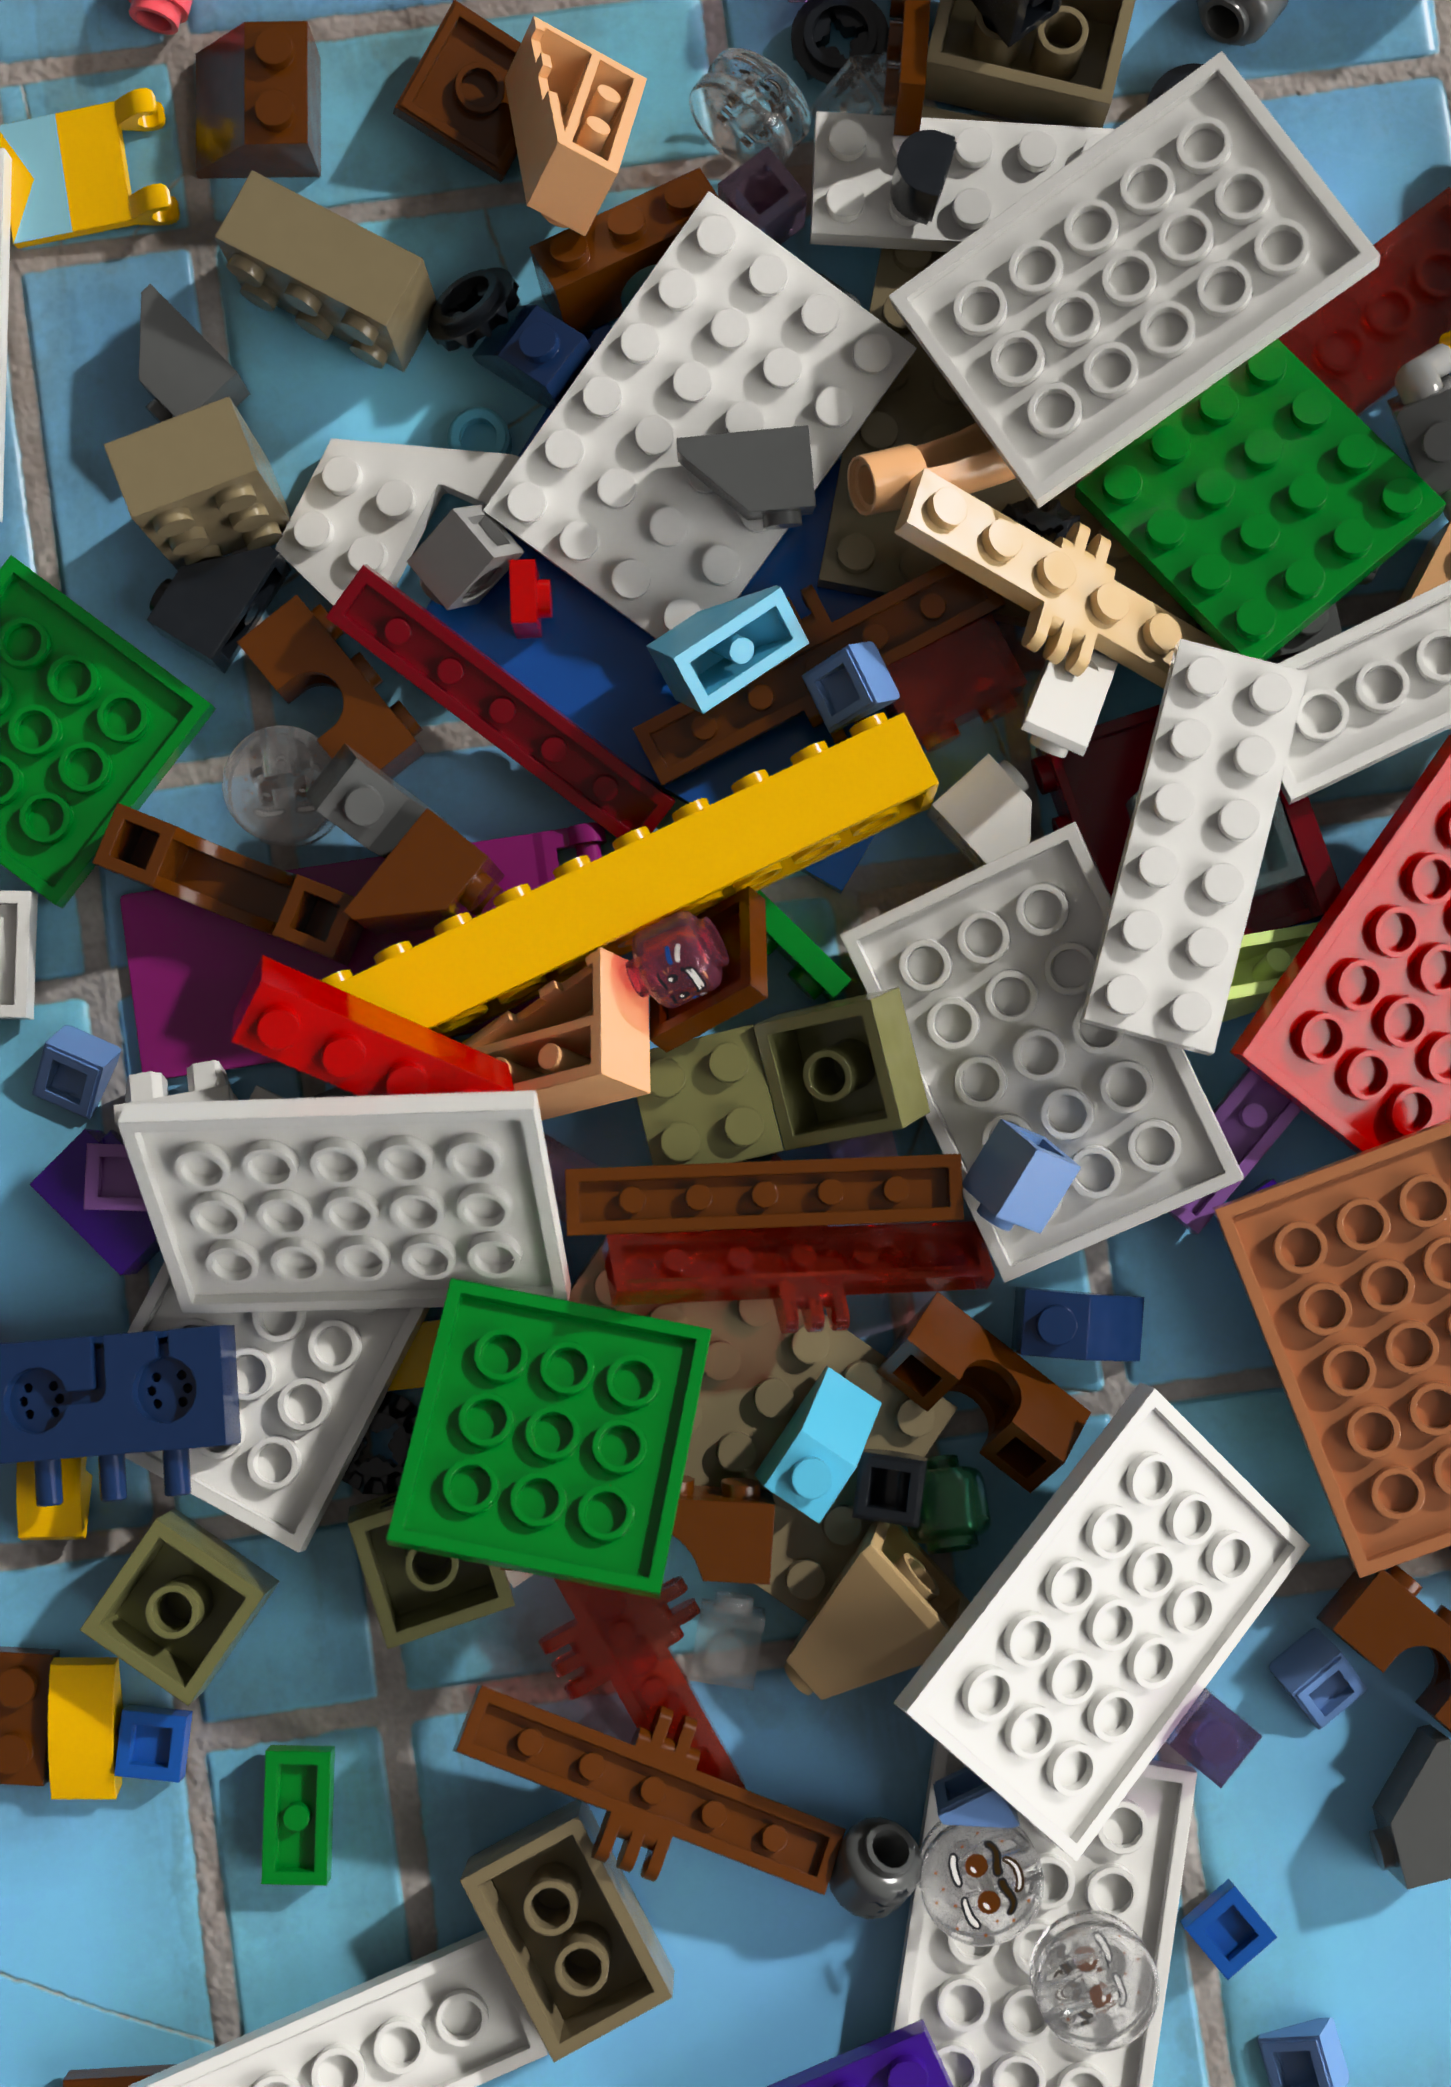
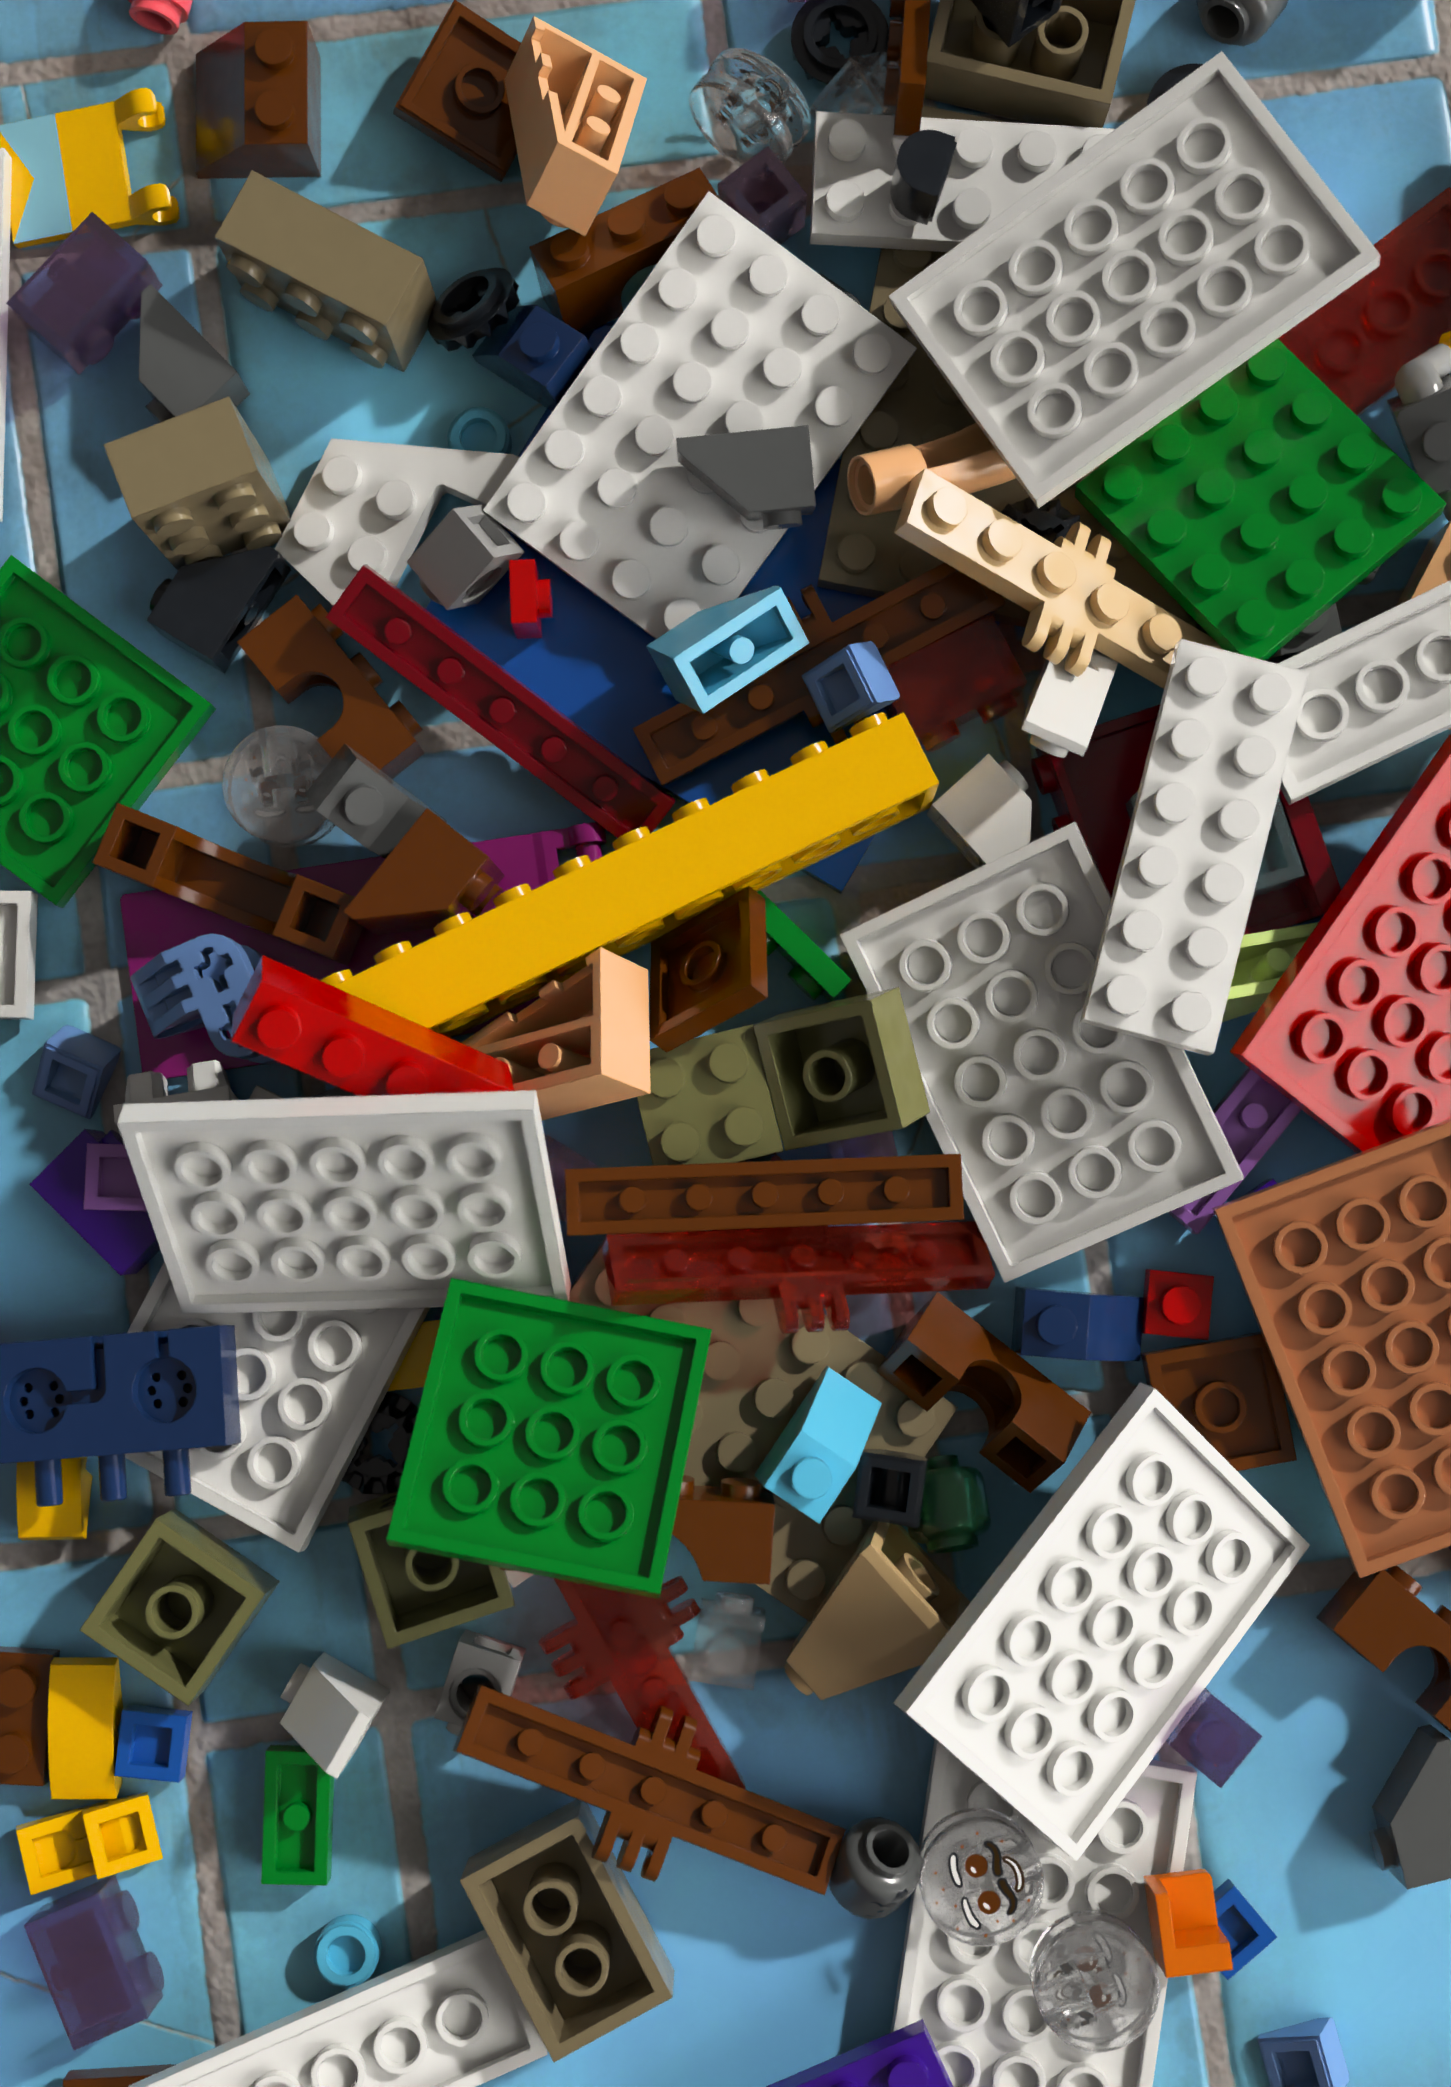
clear pink head [625,910,729,1009] -> none
medium blue slope [933,1767,1020,1828] -> none
medium blue brick [962,1119,1081,1234] -> none
medium blue slope [1269,1628,1368,1730] -> none
none -> clear purple brick [6,212,163,375]
none -> yellow slope [16,1792,163,1895]
none -> clear purple brick [24,1874,164,2051]
none -> medium blue piece [130,933,279,1065]
none -> white slope [280,1652,390,1779]
none -> medium azure tile [314,1914,382,1988]
none -> light grey brick [434,1629,526,1736]
none -> reddish brown plate [1141,1332,1297,1471]
none -> red plate [1142,1269,1214,1340]
none -> orange panel [1143,1869,1233,1978]

